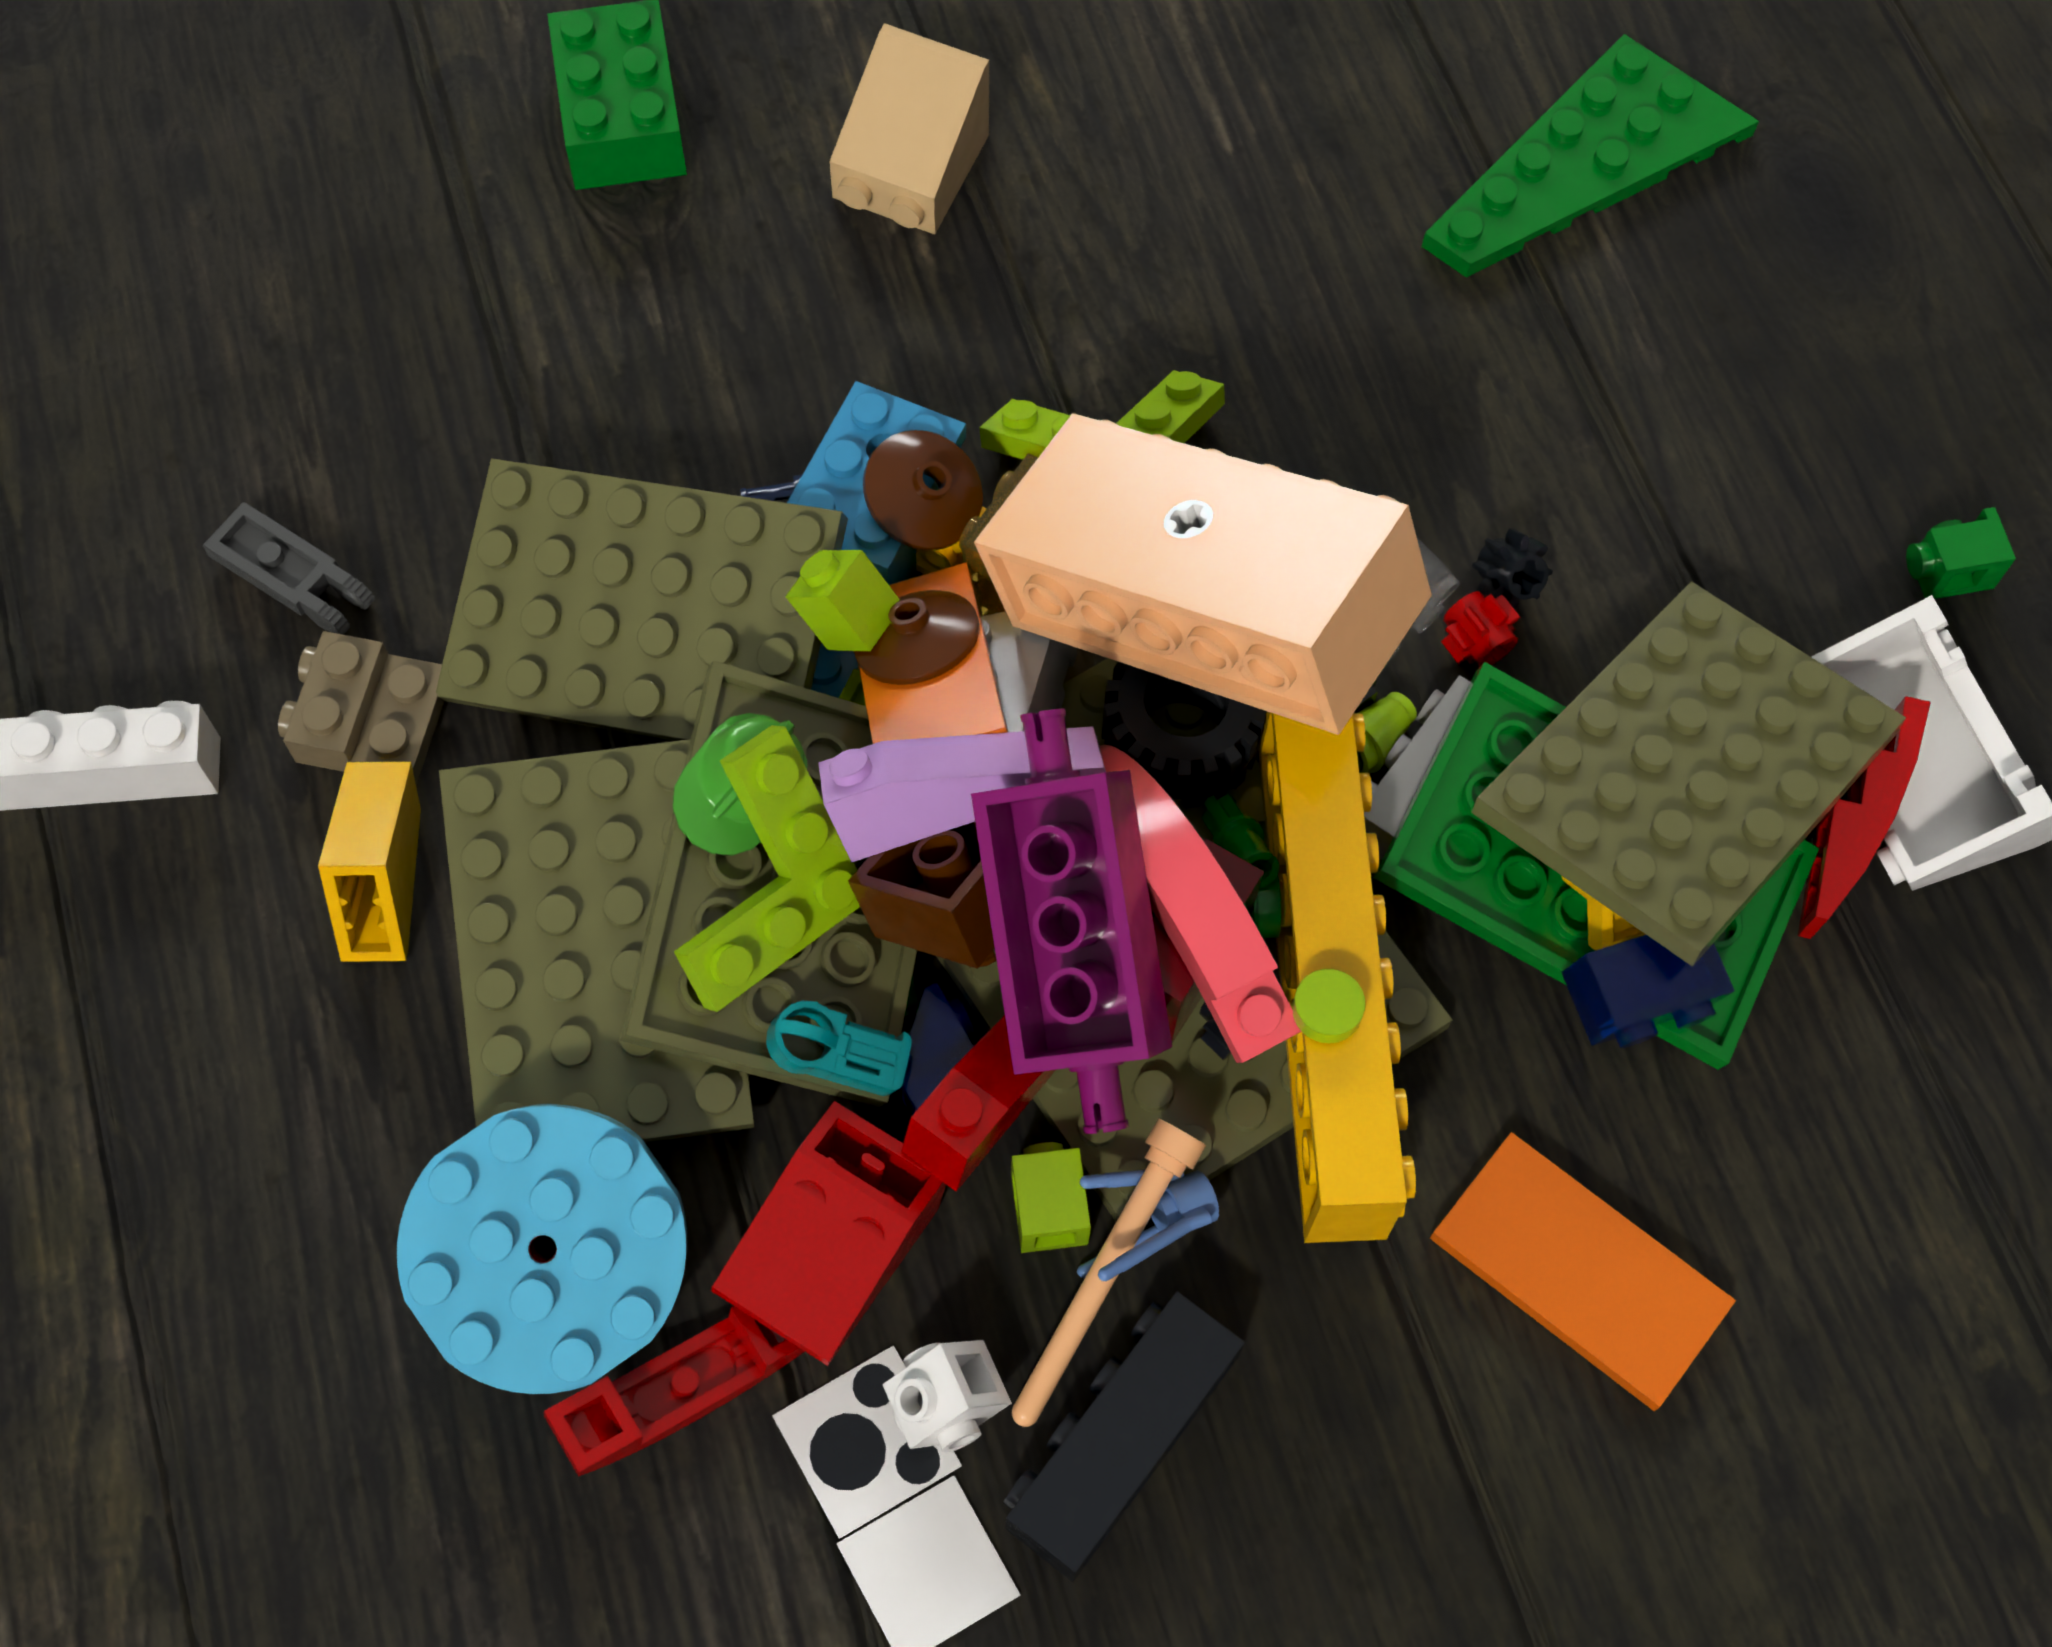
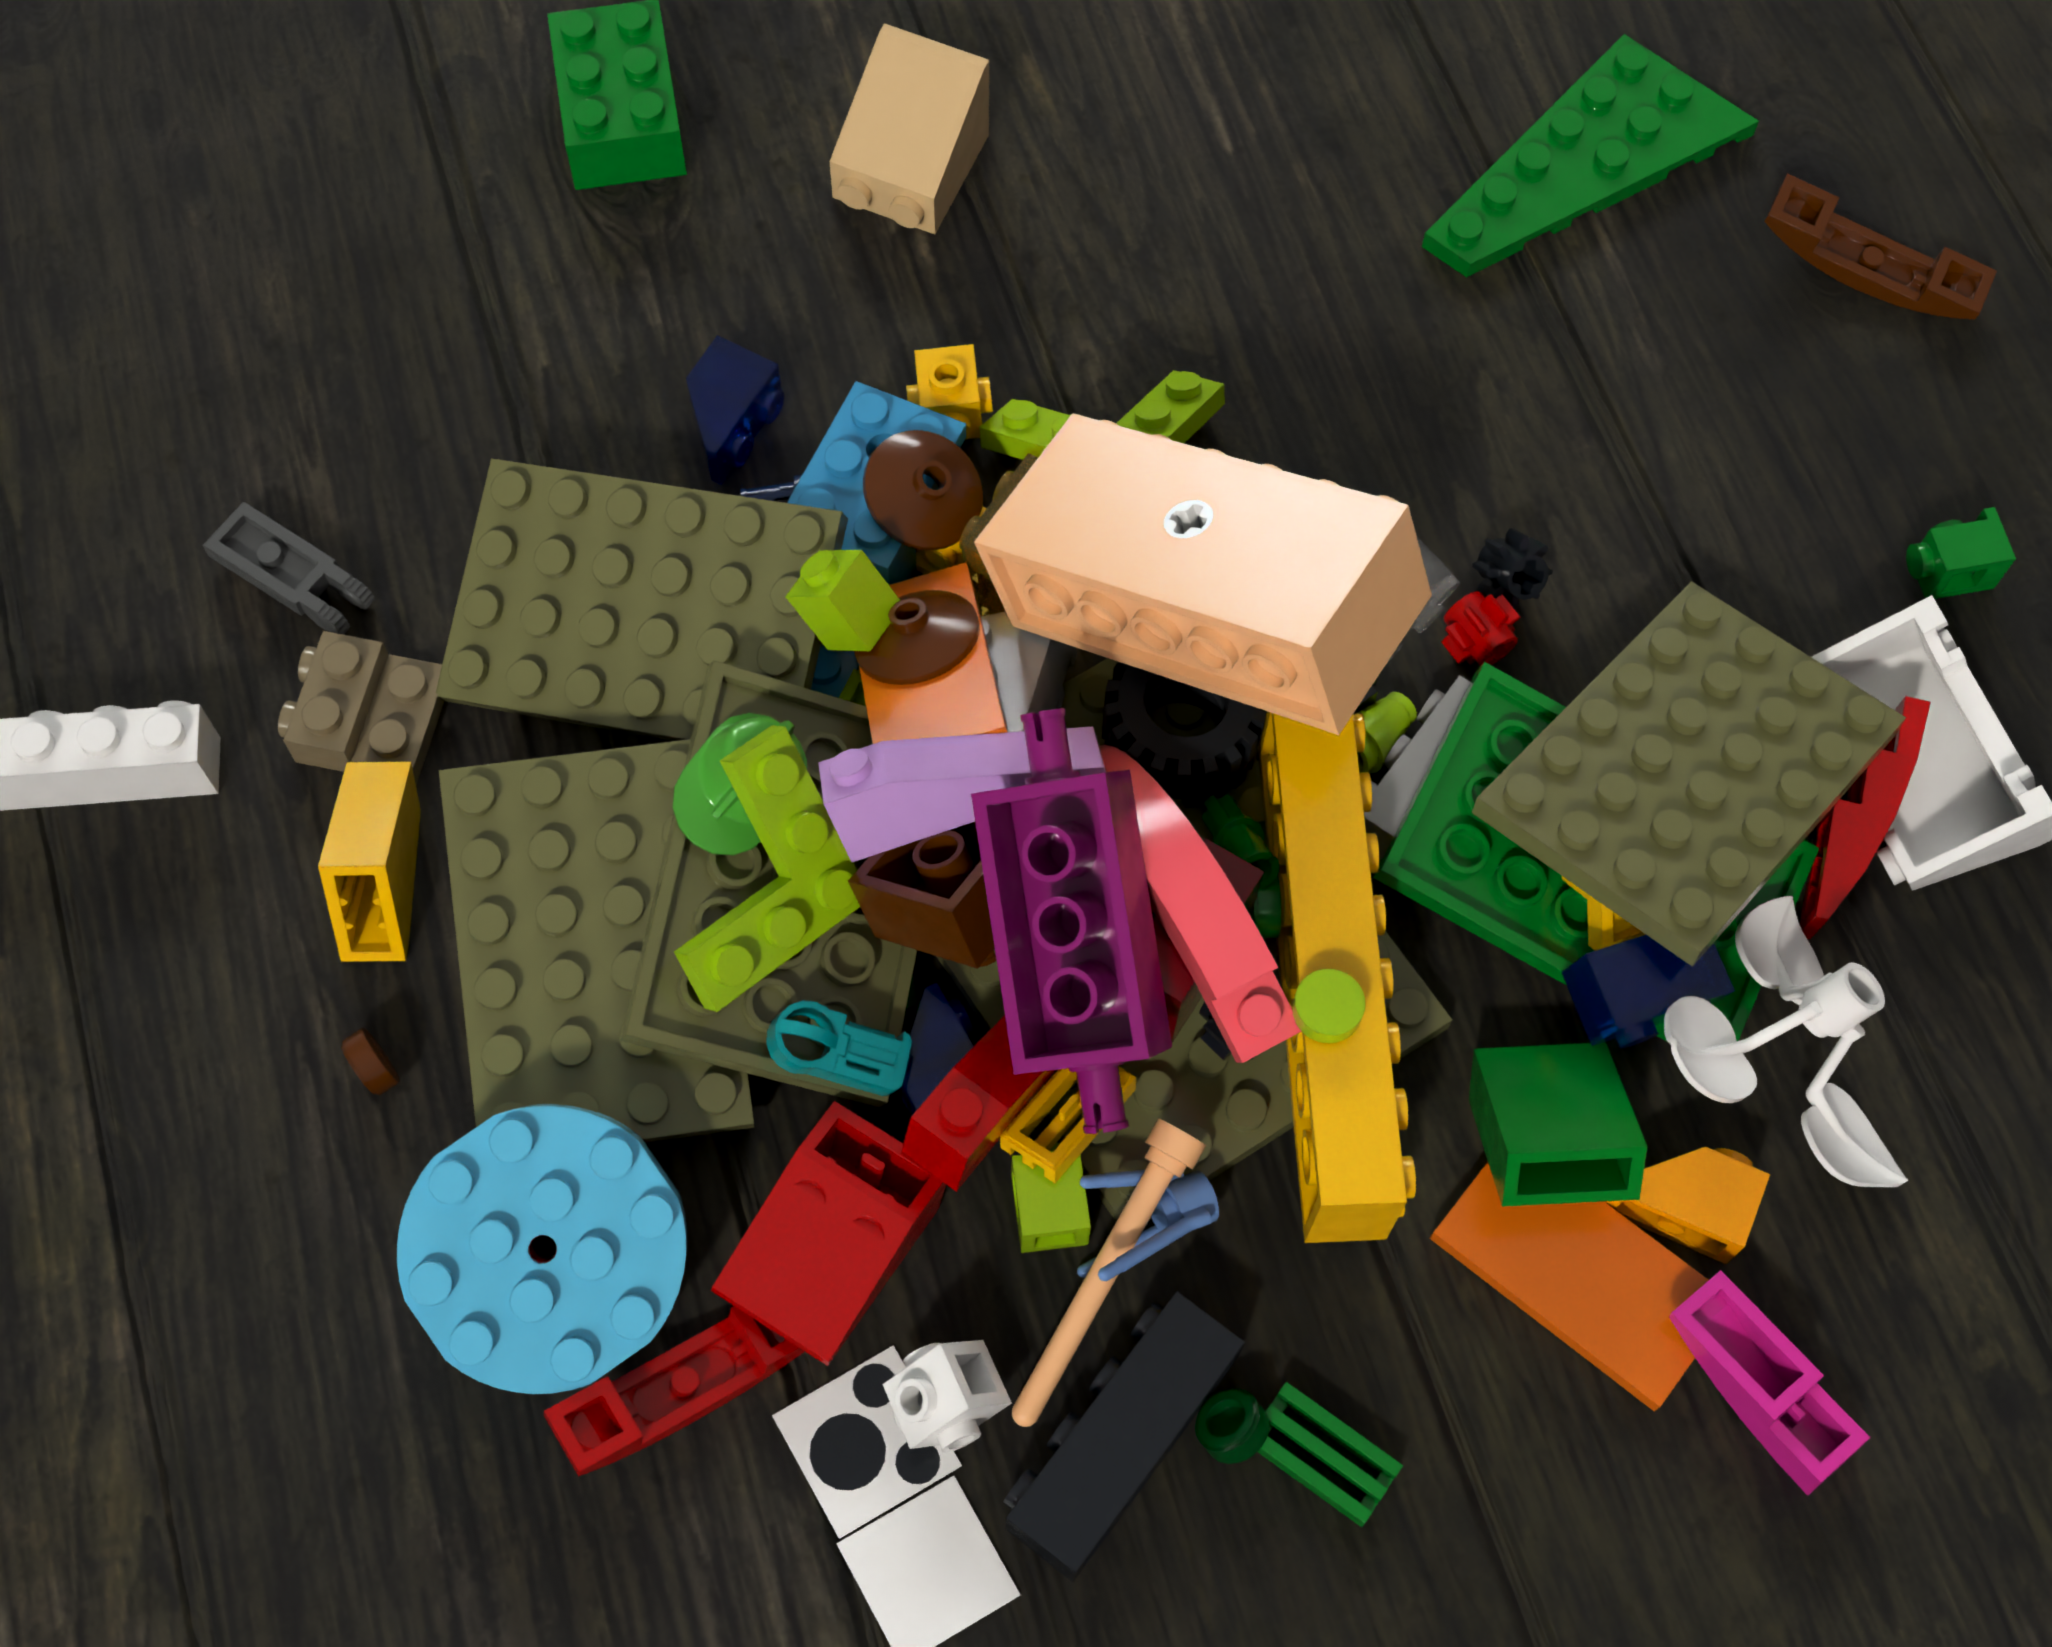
none -> reddish brown tile [341,1027,400,1096]
none -> clear blue slope [686,335,785,485]
none -> yellow brick [906,344,993,439]
none -> yellow tile [1000,1066,1136,1184]
none -> dark green tile [1195,1389,1270,1464]
none -> green tile [1258,1382,1403,1528]
none -> green brick [1469,1042,1648,1207]
none -> light orange slope [1604,1146,1770,1264]
none -> white plant [1664,896,1908,1187]
none -> dark pink slope [1669,1270,1870,1496]
none -> reddish brown slope [1764,173,1997,320]

